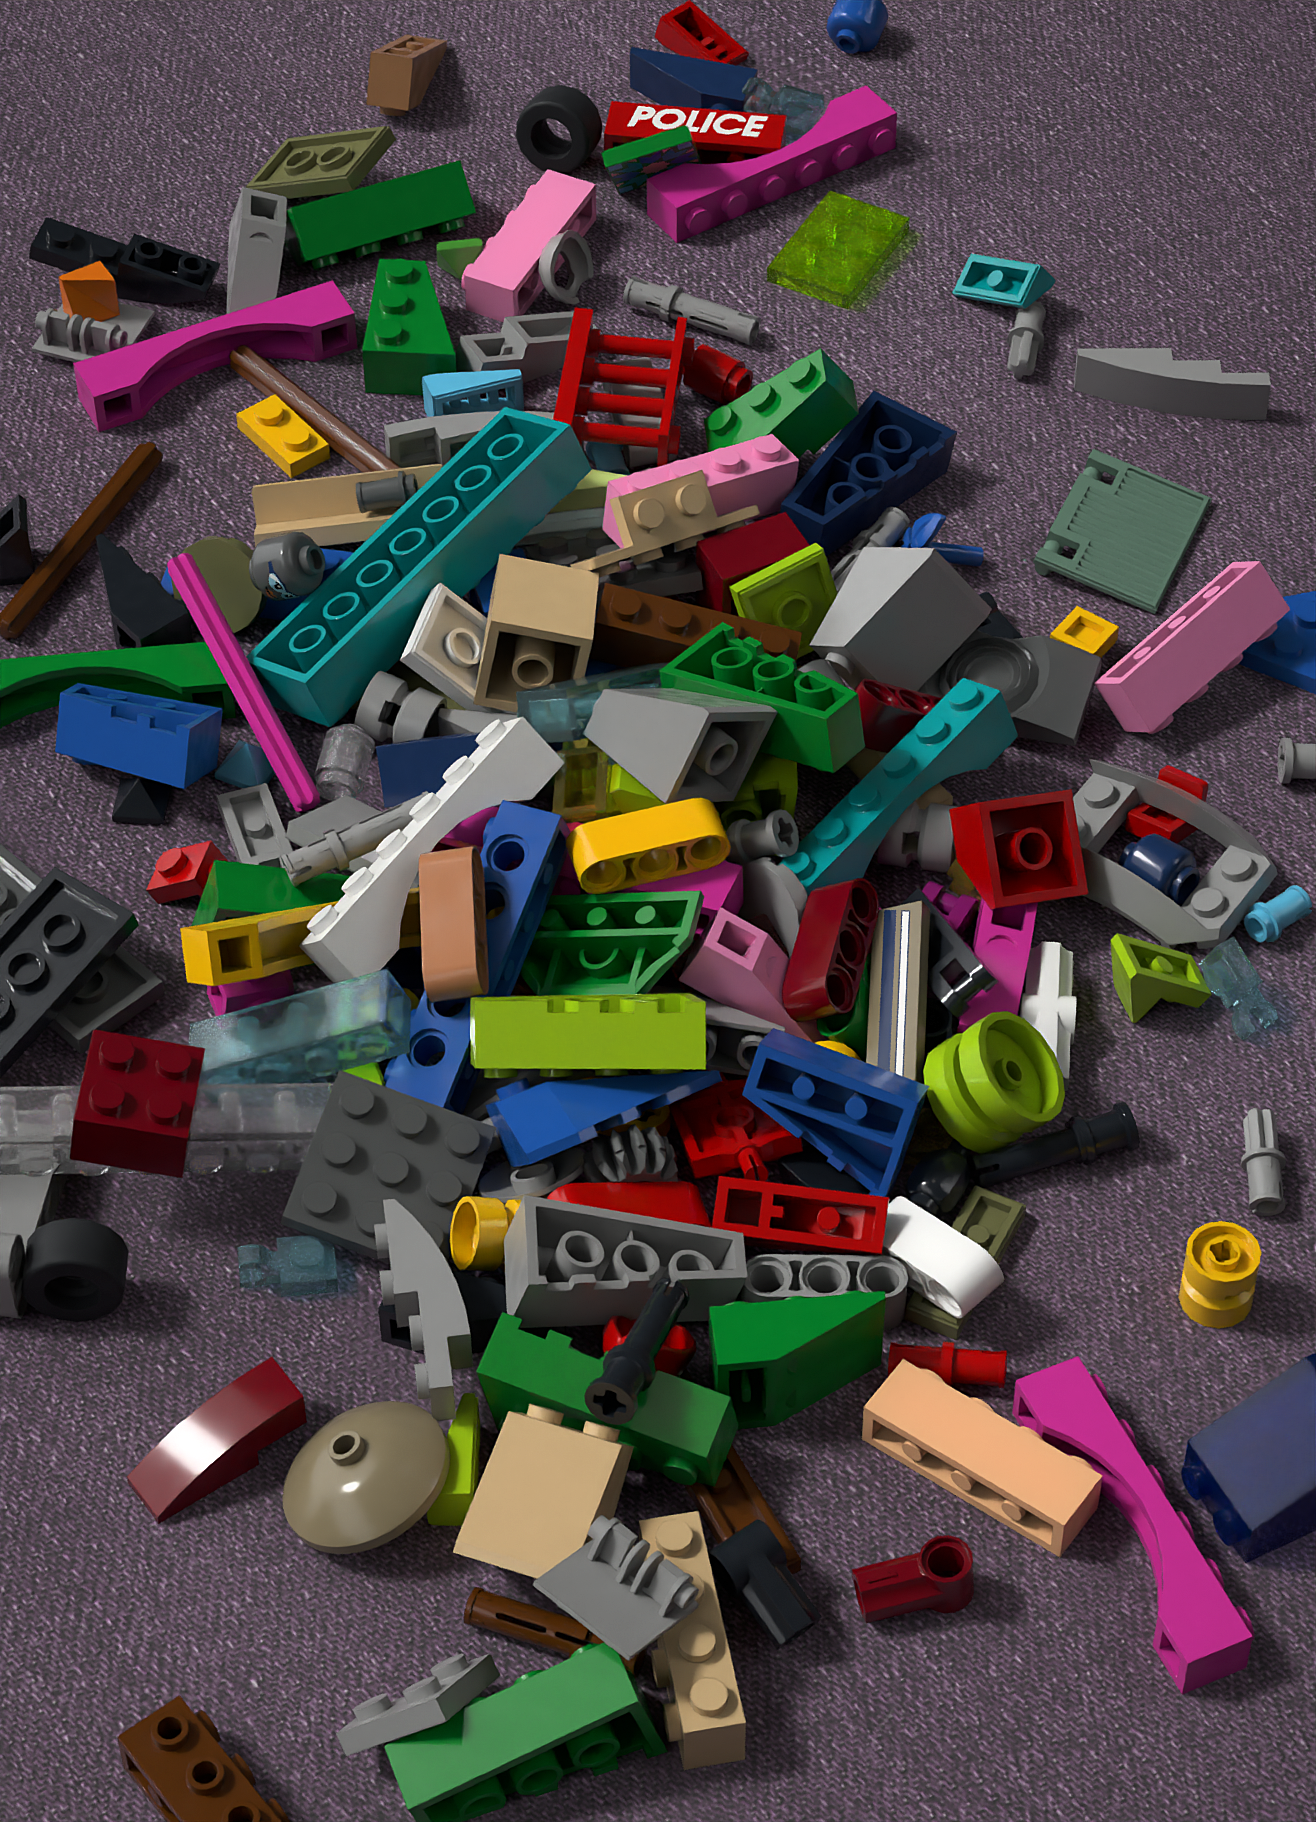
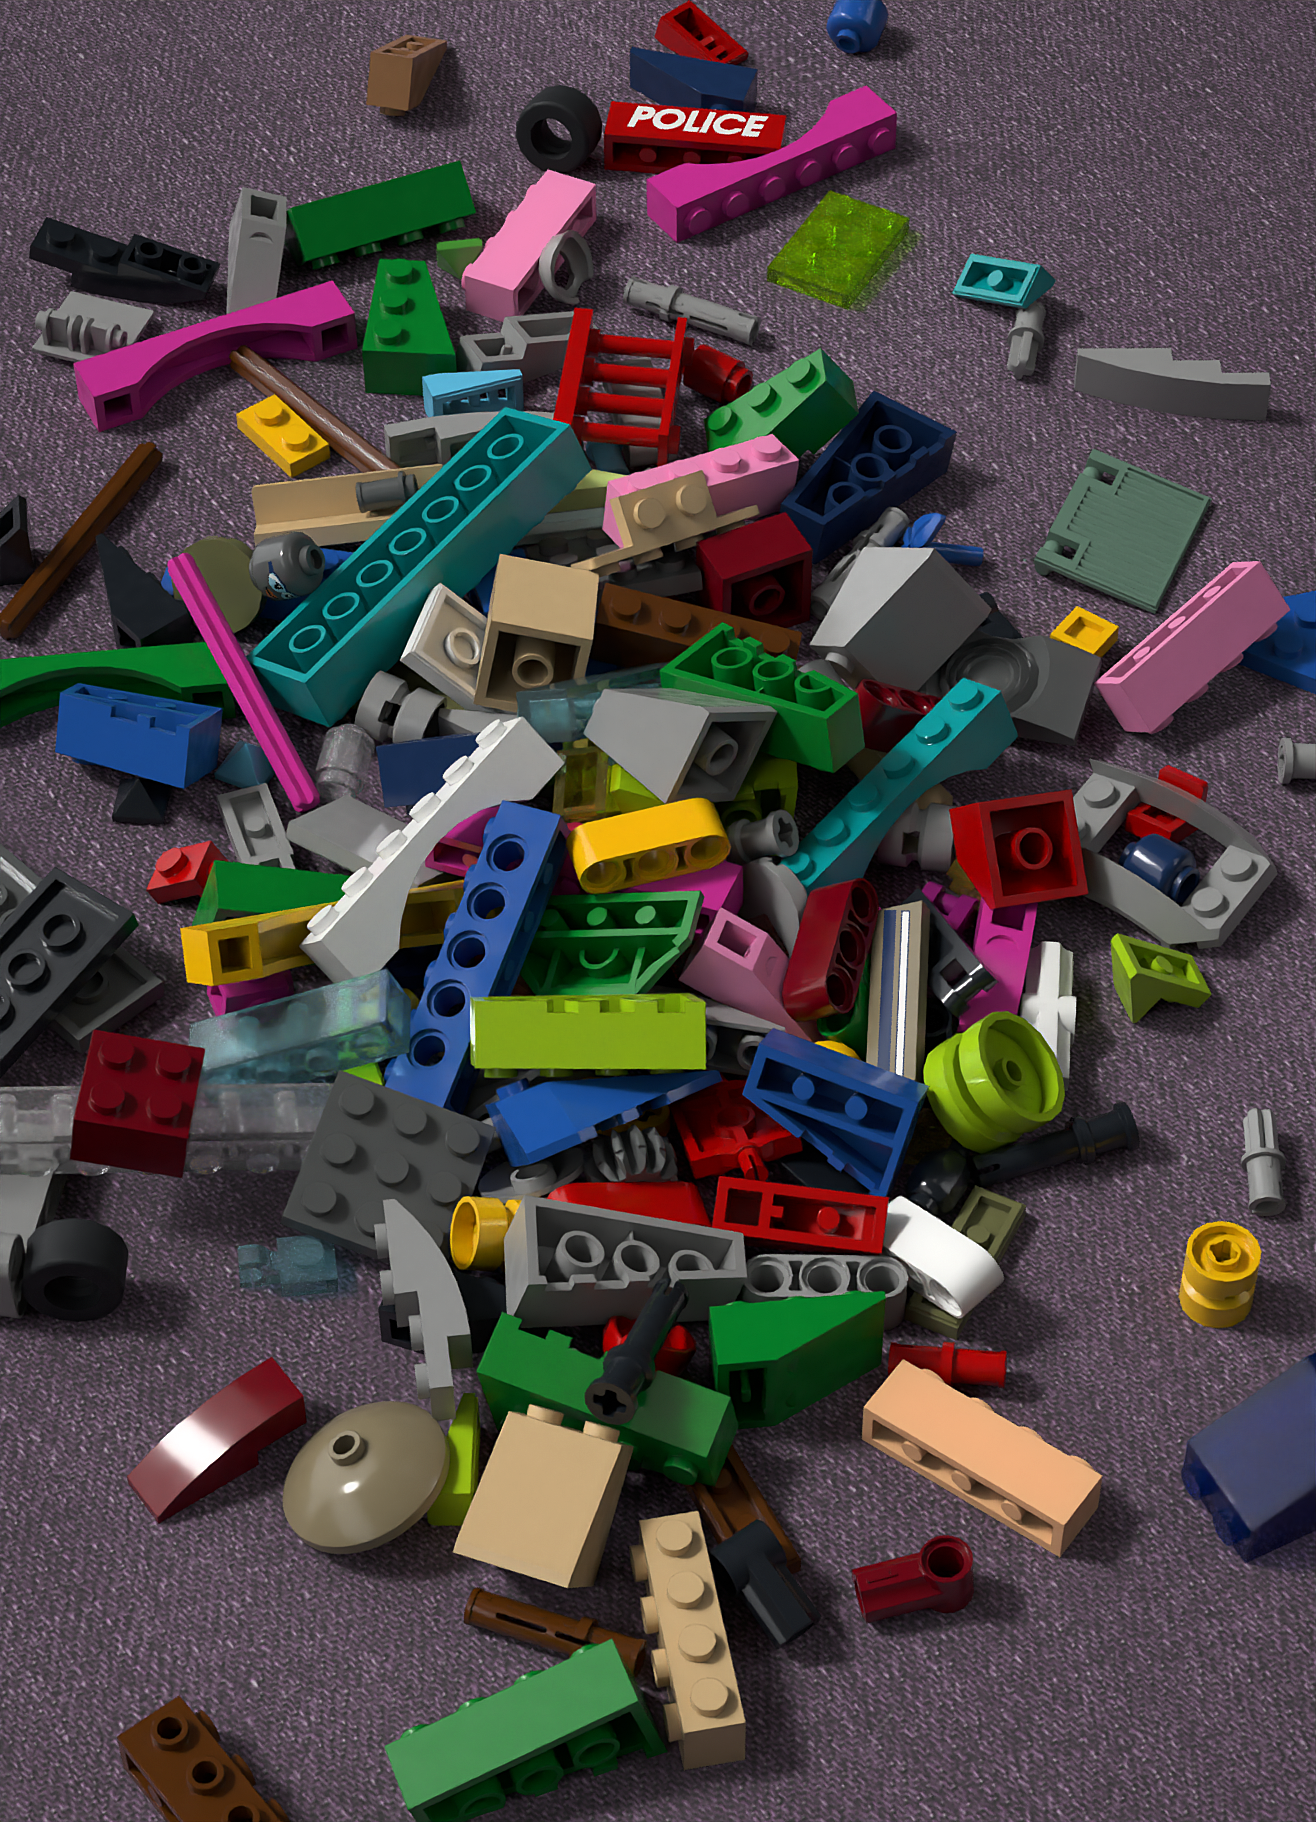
orange slope [58,261,120,322] -> none
olive tile [246,126,396,199] -> none
light grey pin [280,791,429,887] -> none
light grey plate [336,1654,500,1756] -> none
nougat beam [419,846,489,1003] -> none
light grey hinge [533,1515,699,1661] -> none
green tile [601,125,702,194] -> none
lime tile [729,543,838,660] -> none
clear light blue plate [742,77,825,136] -> none
dark pink arch [1012,1356,1254,1695] -> none
clear light blue plate [1199,937,1278,1040] -> none
medium azure pin [1244,885,1312,942] -> none

